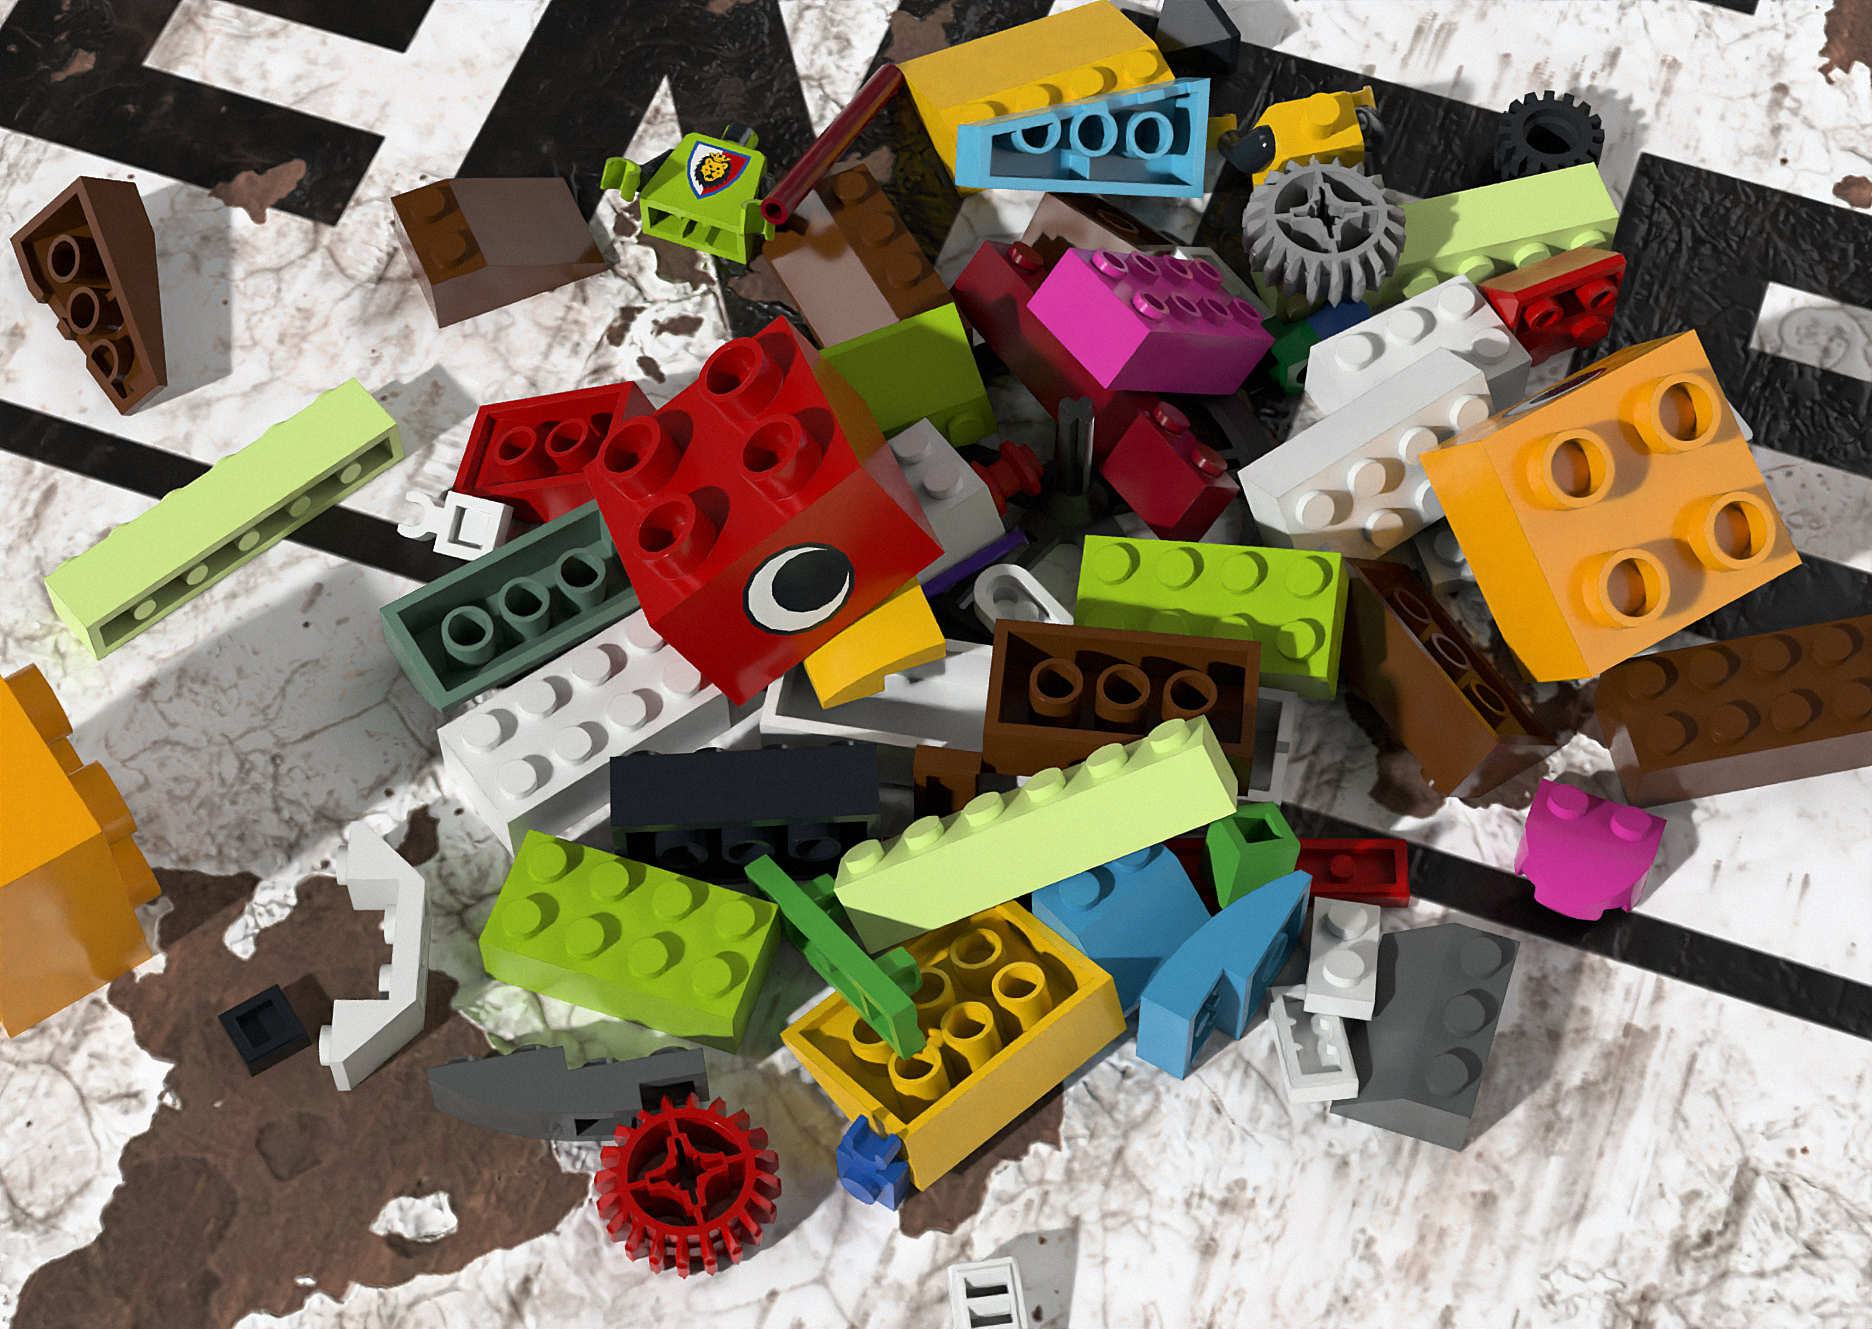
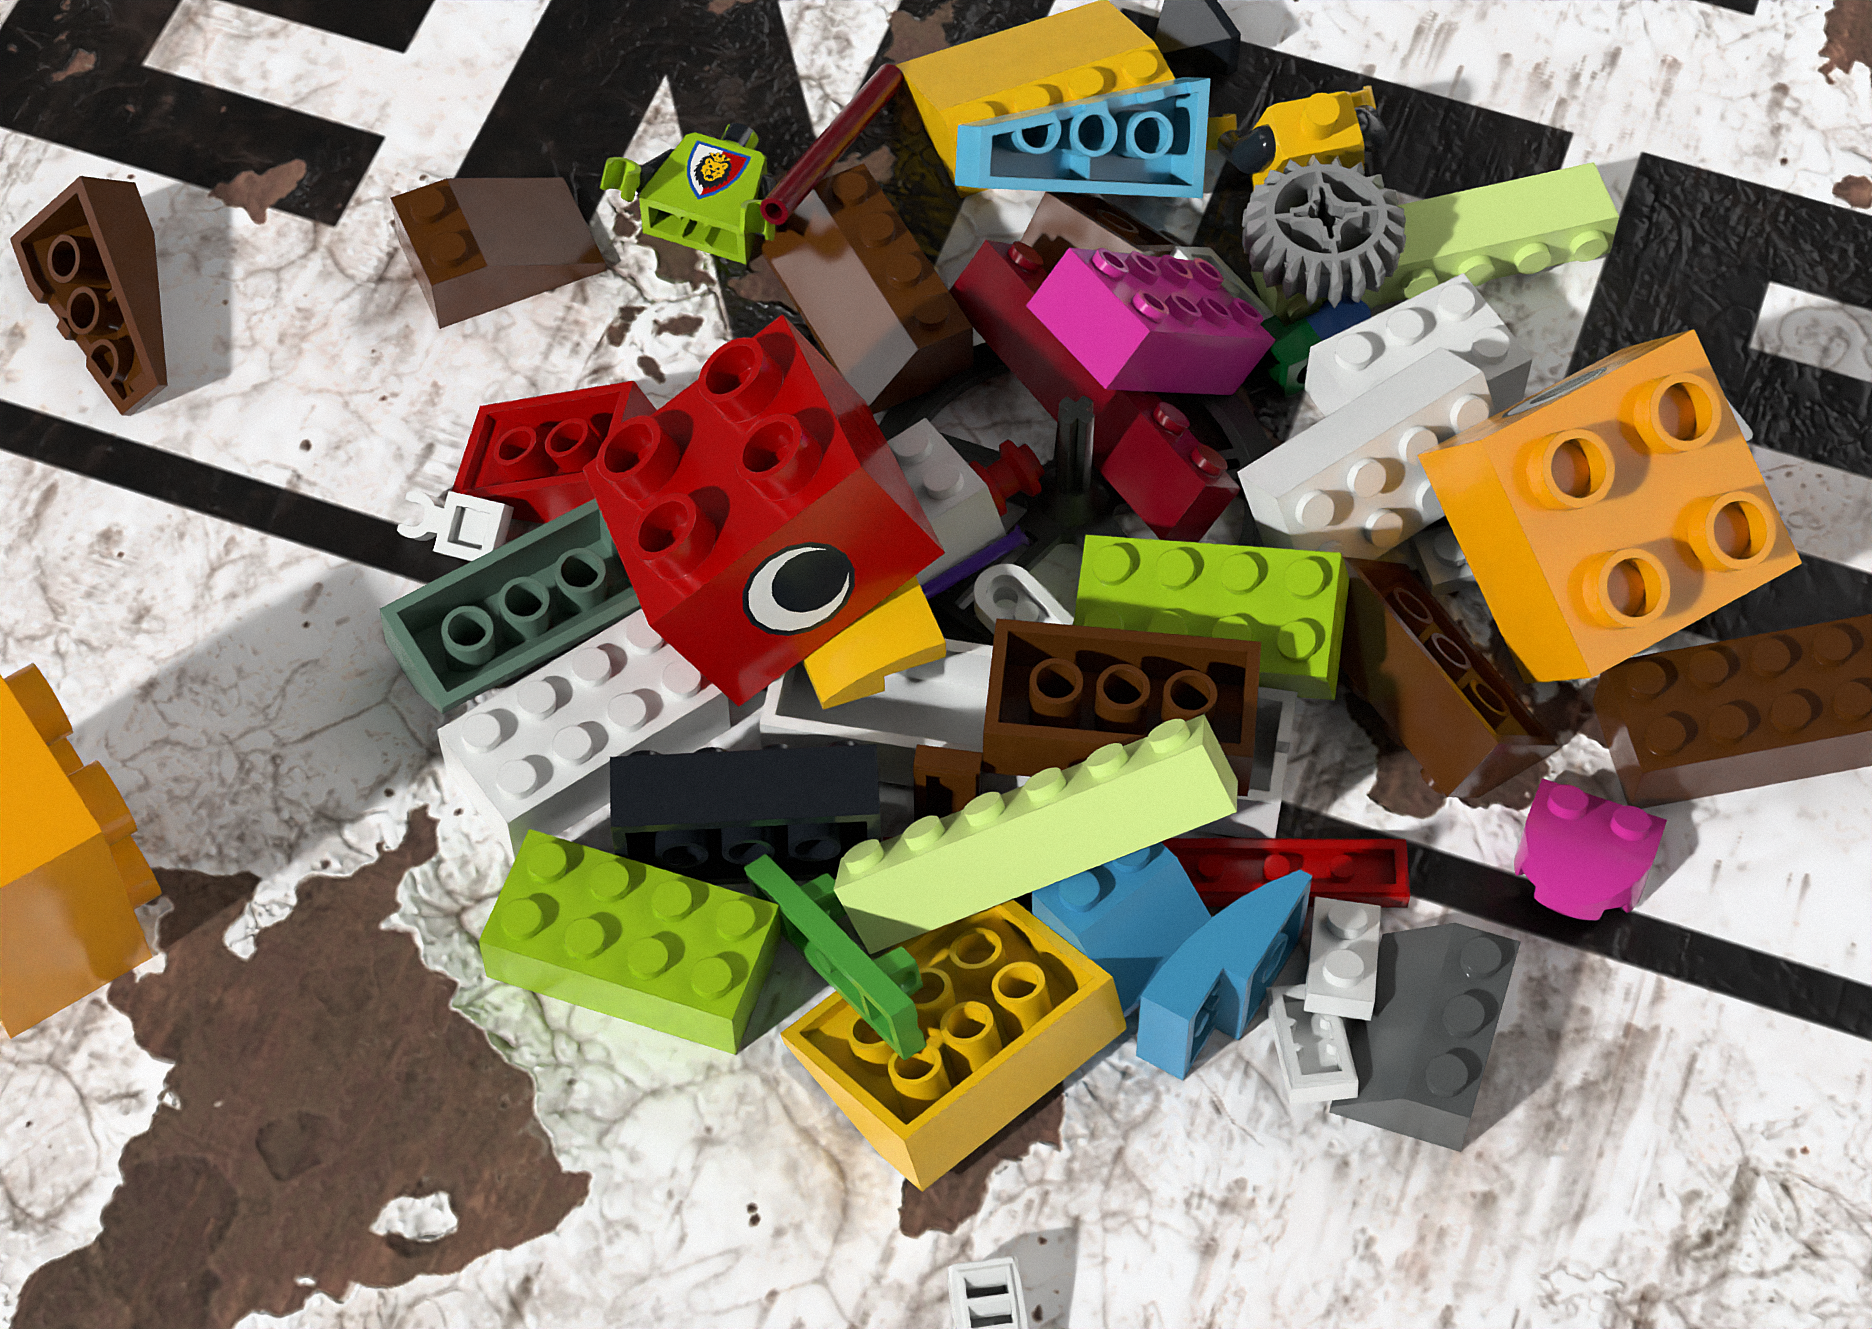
yellowish green brick [43,377,405,661] -> none
black tile [218,984,312,1077] -> none
white slope [319,821,433,1091] -> none
dark grey slope [427,1044,710,1142] -> none
red gear [594,1092,782,1280] -> none
lime slope [818,302,1000,448] -> none
blue plate [836,1114,909,1212] -> none
bright green brick [1198,801,1301,910] -> none
red slope [1475,246,1627,367] -> none
black tyre [1493,90,1605,182] -> none

